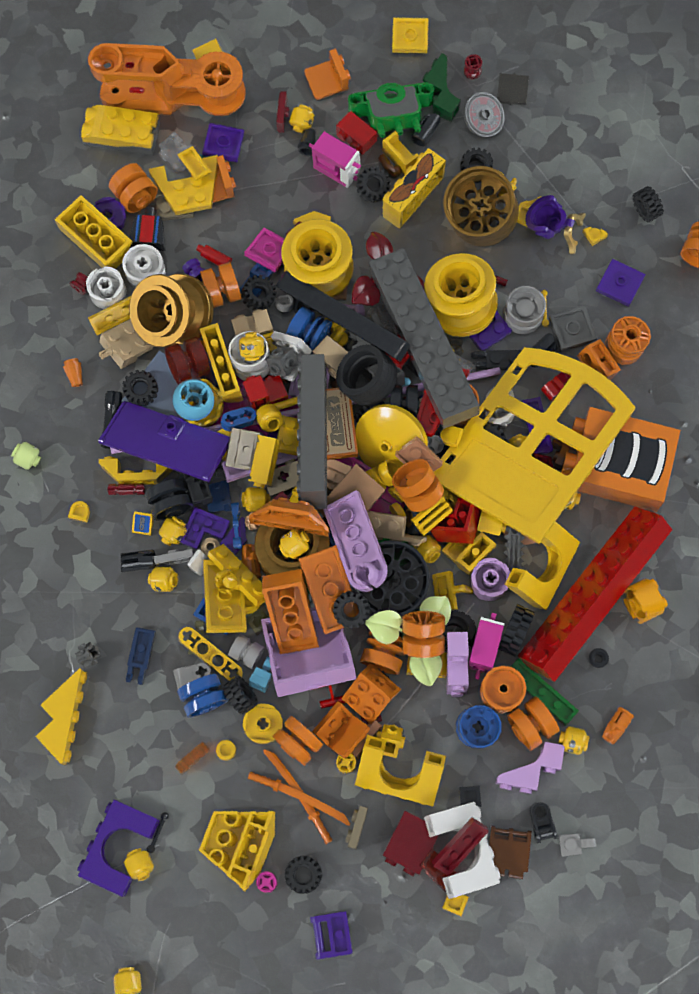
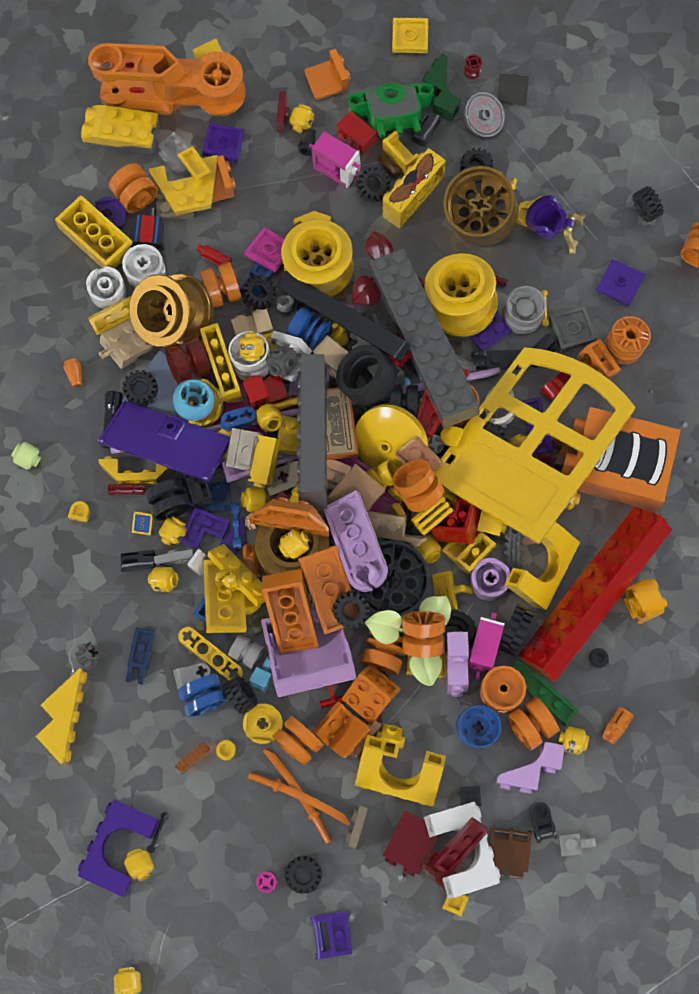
dark red wheel [69,272,88,295] -> none
dark purple wheel [182,258,205,282] -> none
yellow wedge [199,811,275,891] -> none
tan plate [201,538,220,557] -> none
yellow wheel [336,754,356,774] -> none
yellow tile [582,227,608,246] -> none

